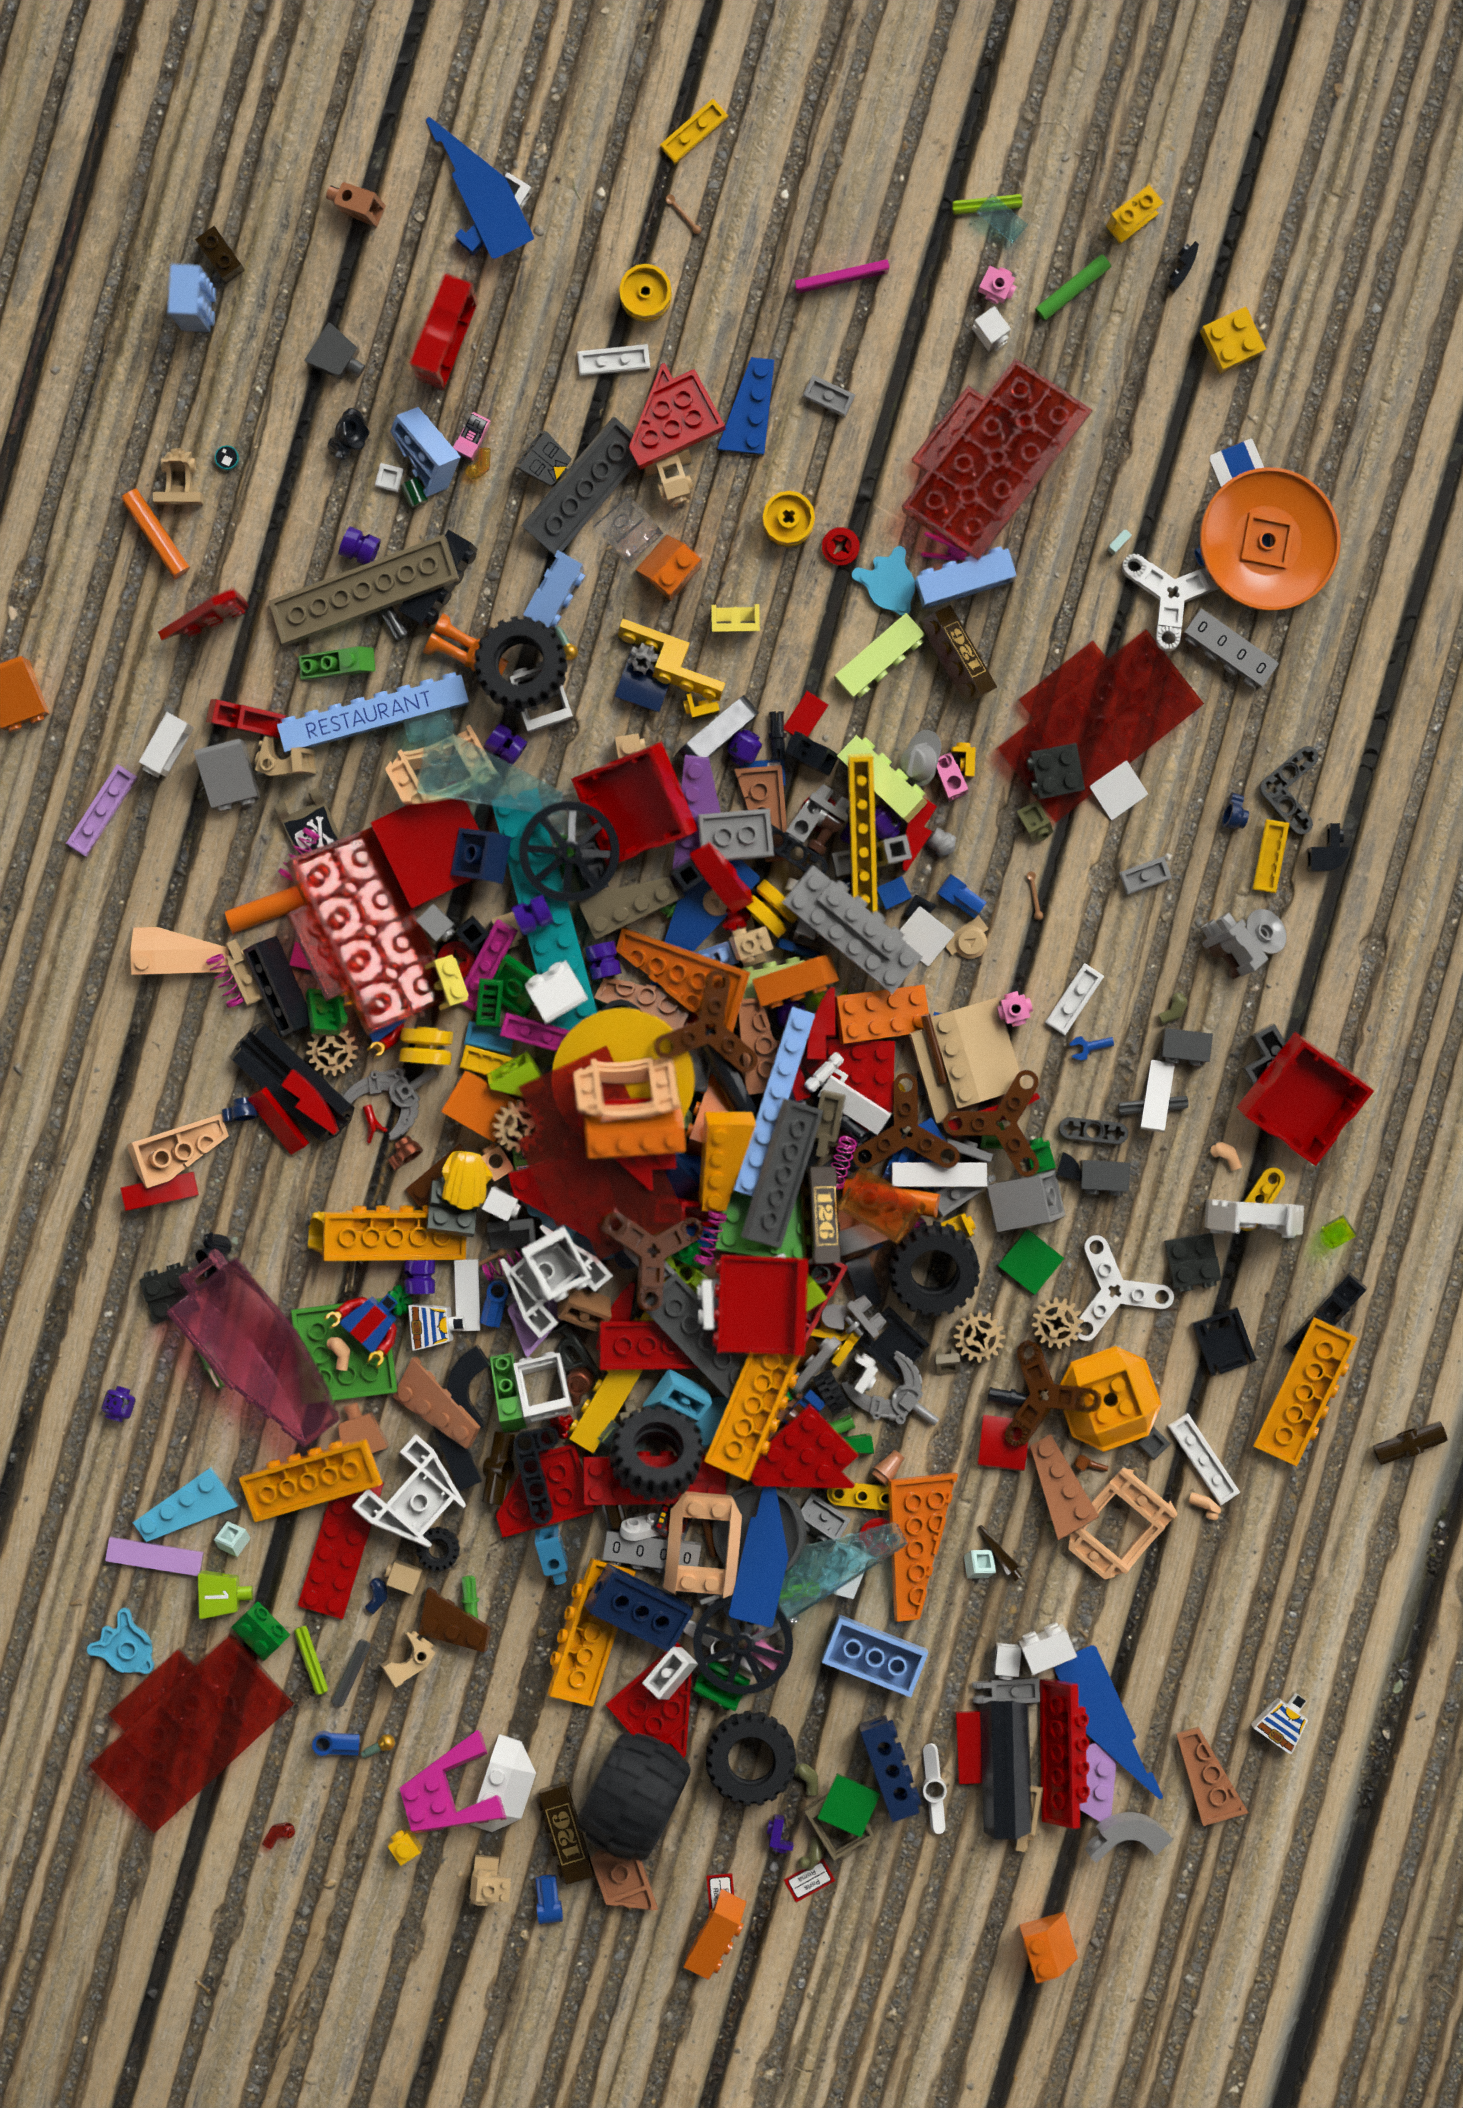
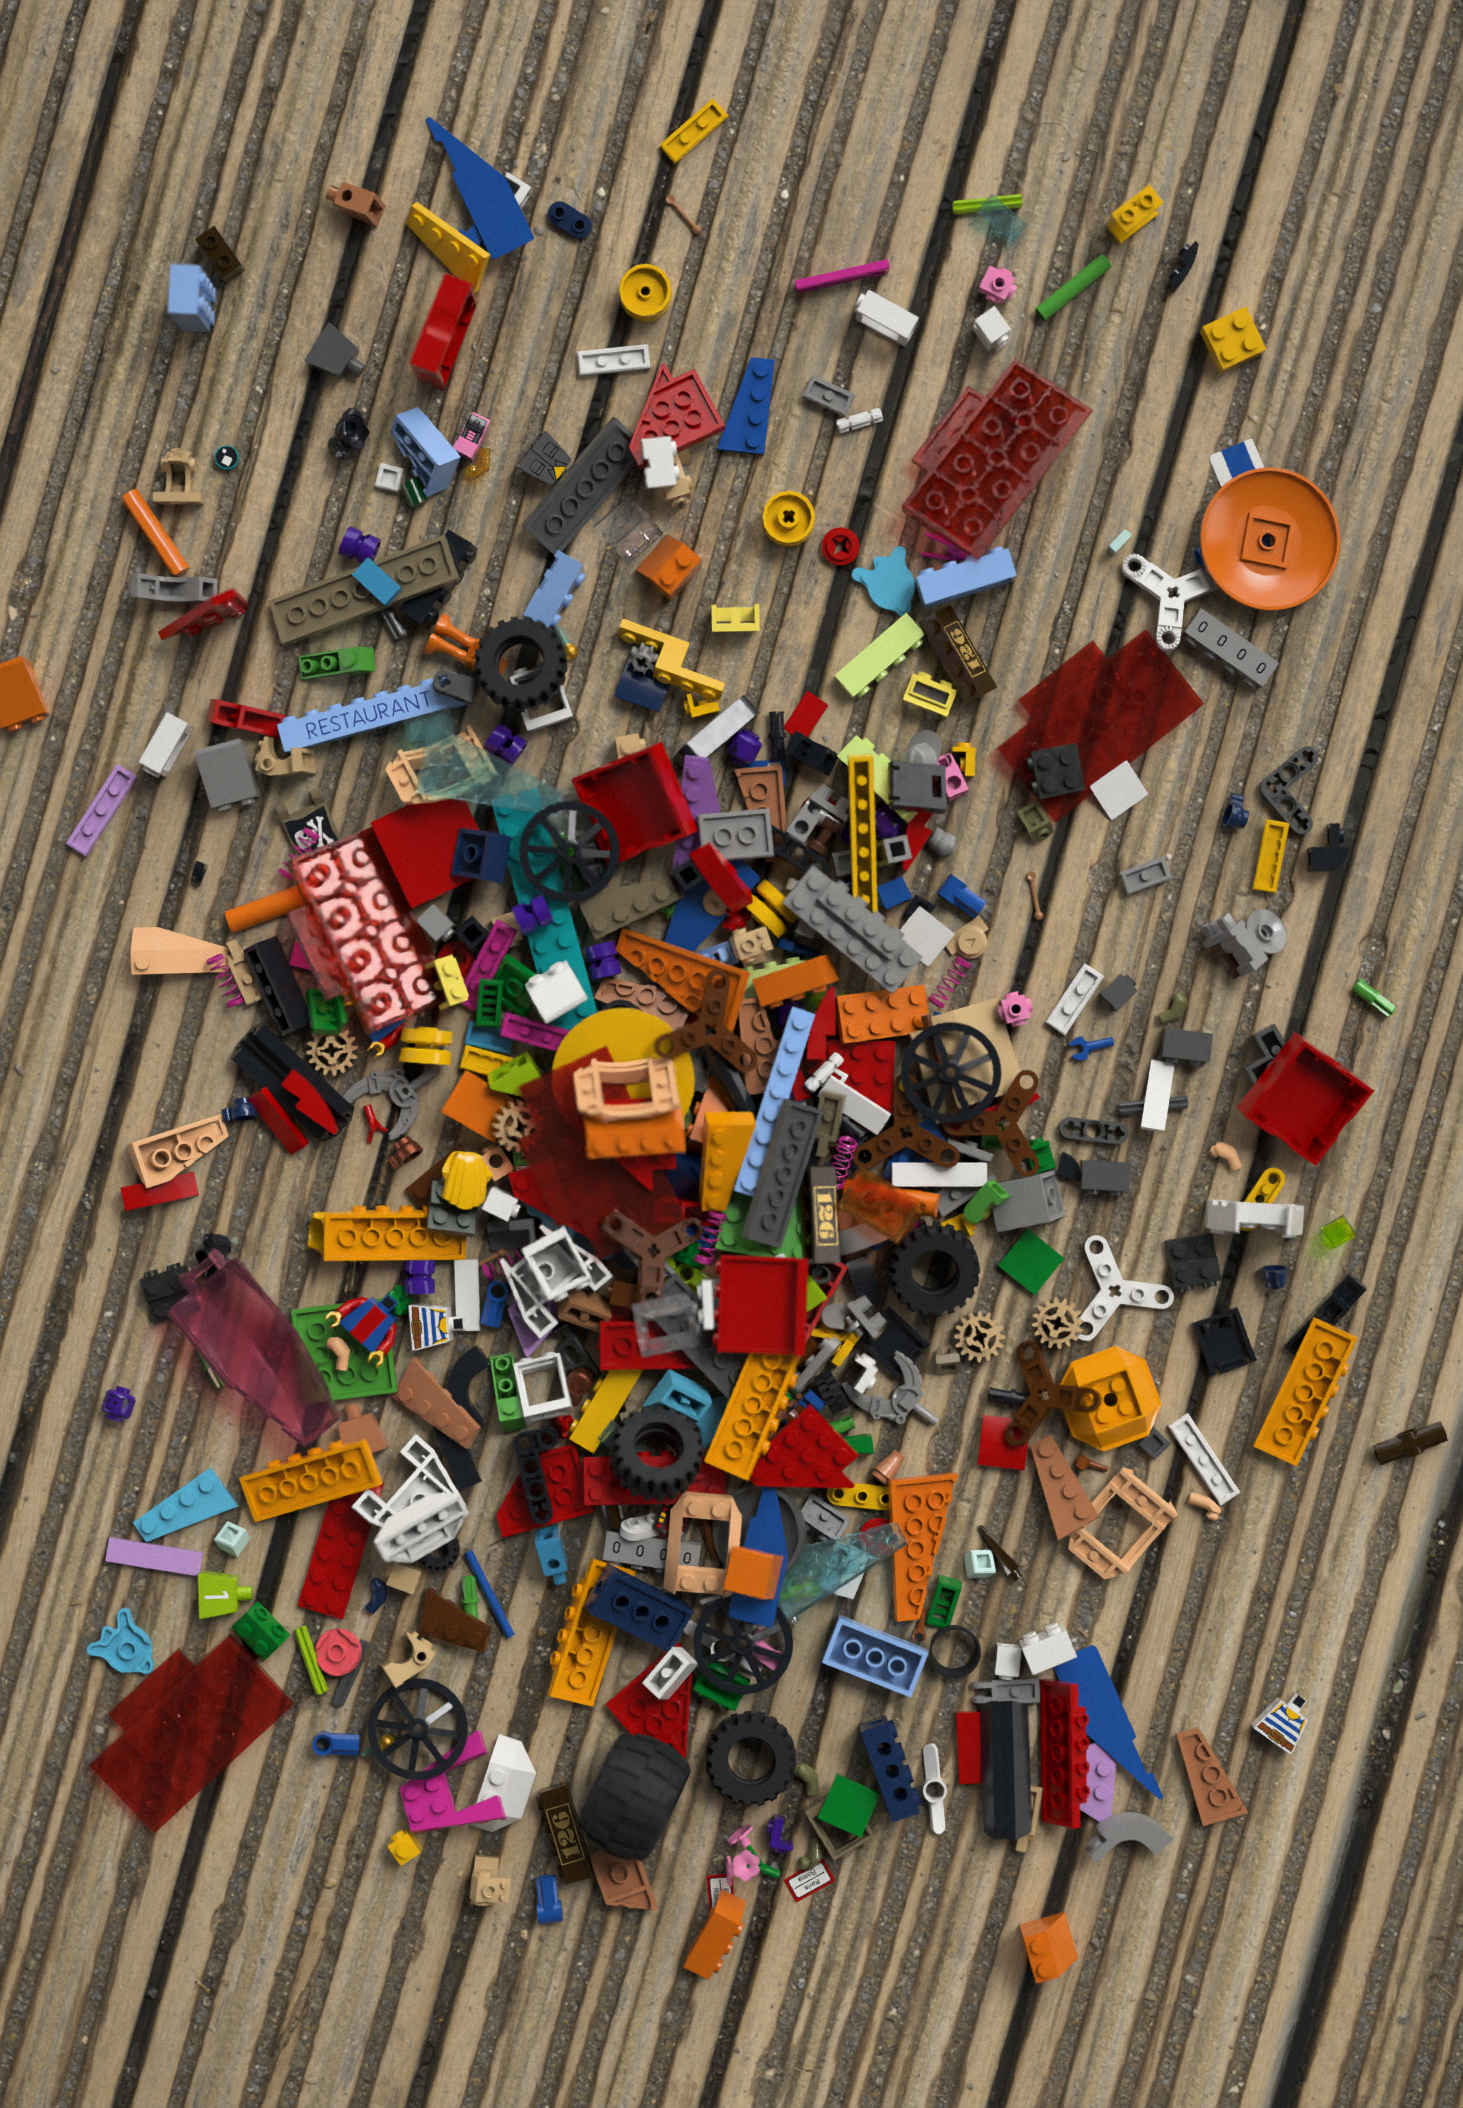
clear red arm [262,1822,295,1849] -> none
dark brown piece [482,1431,515,1506] -> none
none -> light grey arch [131,573,218,604]
none -> black tile [191,861,208,887]
none -> coral tile [315,1628,362,1676]
none -> dark azure tile [352,557,403,607]
none -> black wheel [368,1678,468,1780]
none -> white wedge [374,1493,469,1563]
none -> yellow wing [406,202,490,294]
none -> dark grey piece [433,670,480,704]
none -> blue bar [464,1550,515,1639]
none -> dark blue plate [548,201,592,240]
none -> reddish brown brick [606,1279,639,1310]
none -> clear window [632,1293,701,1357]
none -> white brick [640,436,680,489]
none -> orange piece [723,1546,783,1599]
none -> bright pink plant [726,1824,780,1886]
none -> white axle [836,408,883,433]
none -> white window [854,290,919,347]
none -> black container [888,761,947,814]
none -> black wheel [901,1022,1002,1123]
none -> light yellow window [902,671,957,719]
none -> dark orange hand [912,1609,927,1643]
none -> green slope [926,1575,962,1628]
none -> dark pink piece [928,956,972,1009]
none -> black tyre [929,1625,981,1678]
none -> bright green leg [964,1180,1010,1223]
none -> dark grey brick [1099,974,1138,1011]
none -> dark blue piece [1261,1265,1288,1289]
none -> bright green axle [1351,978,1396,1018]

